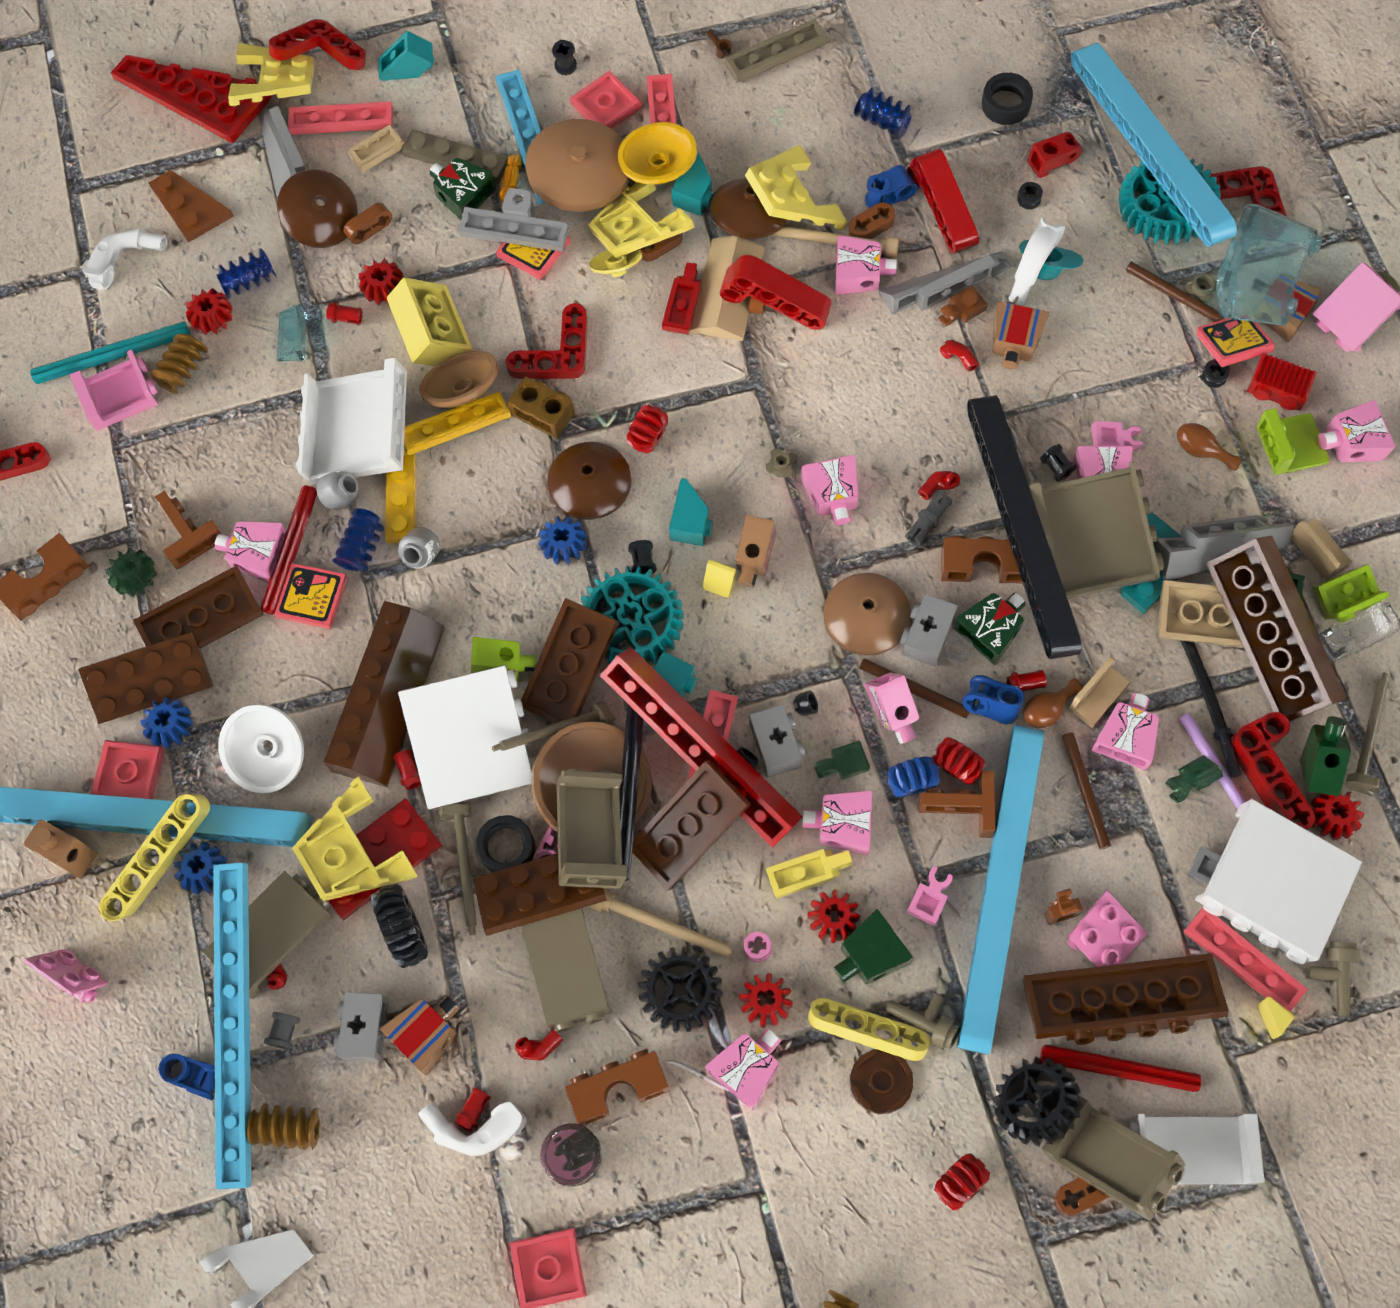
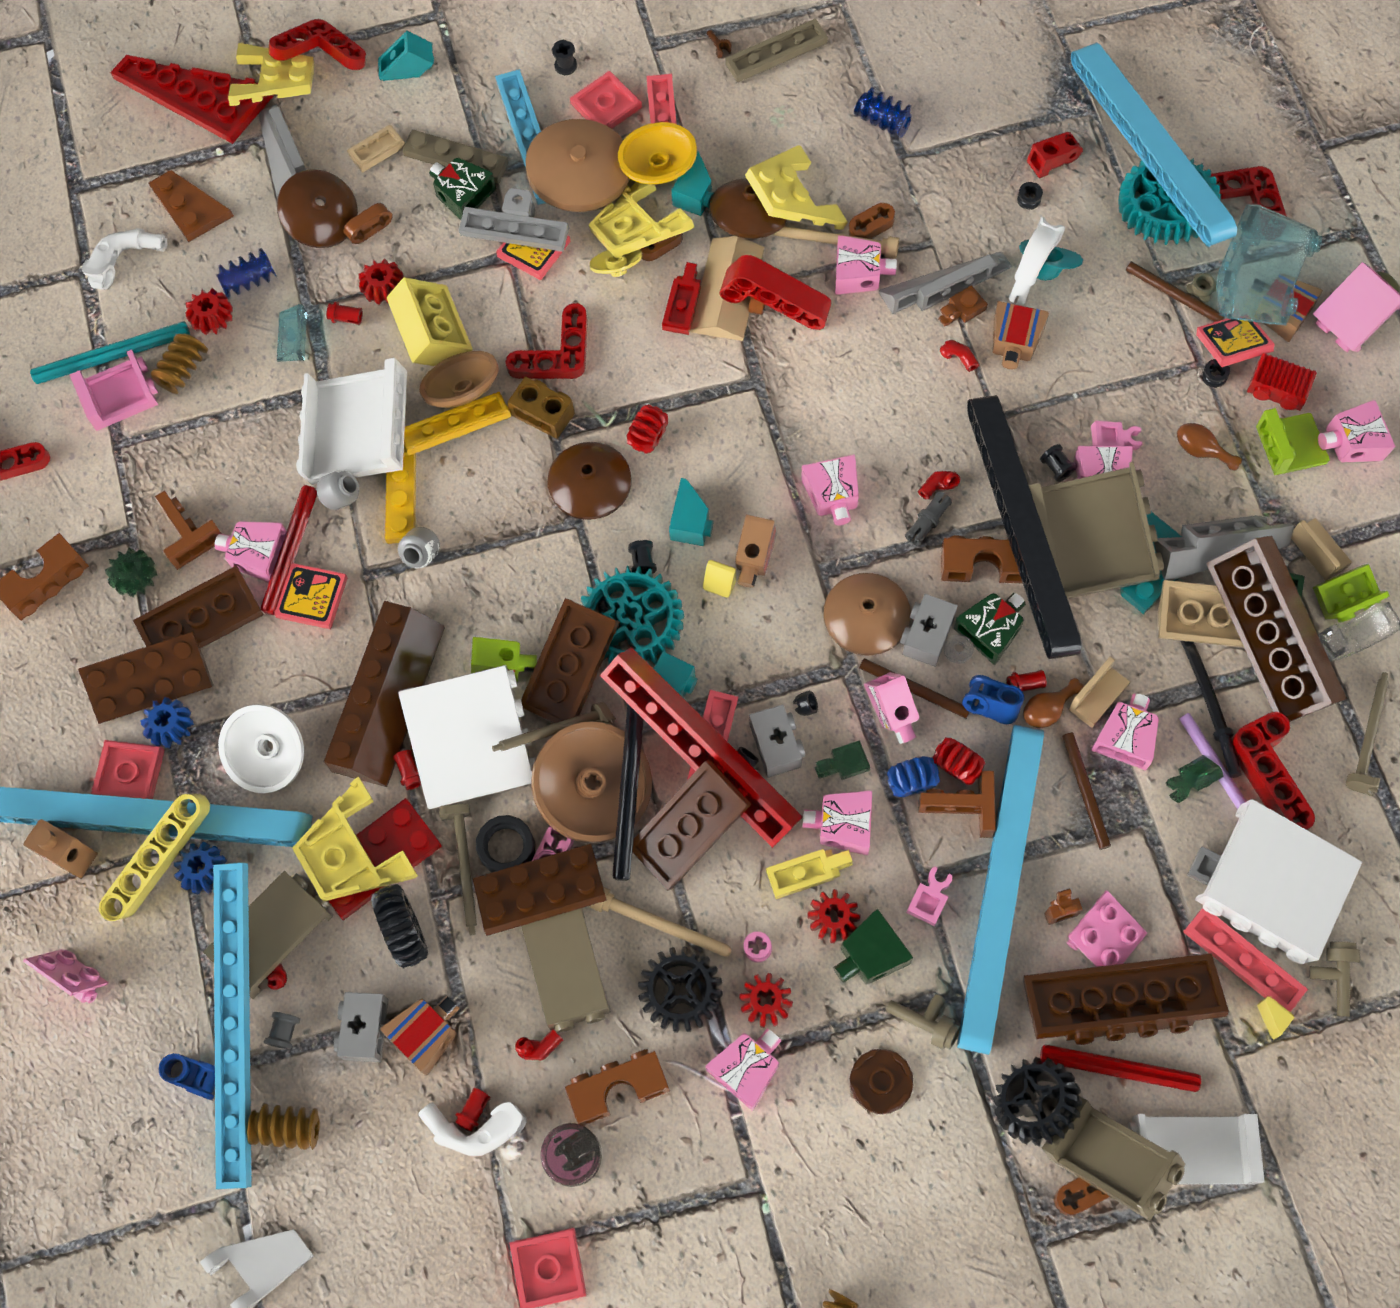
coral plate [288,102,393,135] -> none
clear blue piece [332,508,385,572] -> none
light orange axle [499,154,523,202] -> none
blue gear [538,516,587,565] -> none
dark tan panel [557,768,627,889] -> none
dark tan plate [766,448,797,478] -> none
light yellow beam [808,998,930,1061] -> none
blue piece [865,165,918,208] -> none
red beam [907,148,979,254] -> none
red gear [934,1153,990,1211] -> none
black tyre [982,72,1033,125] -> none
dark green torso [1300,716,1351,796] -> none
red gear [1311,791,1365,841] -> none

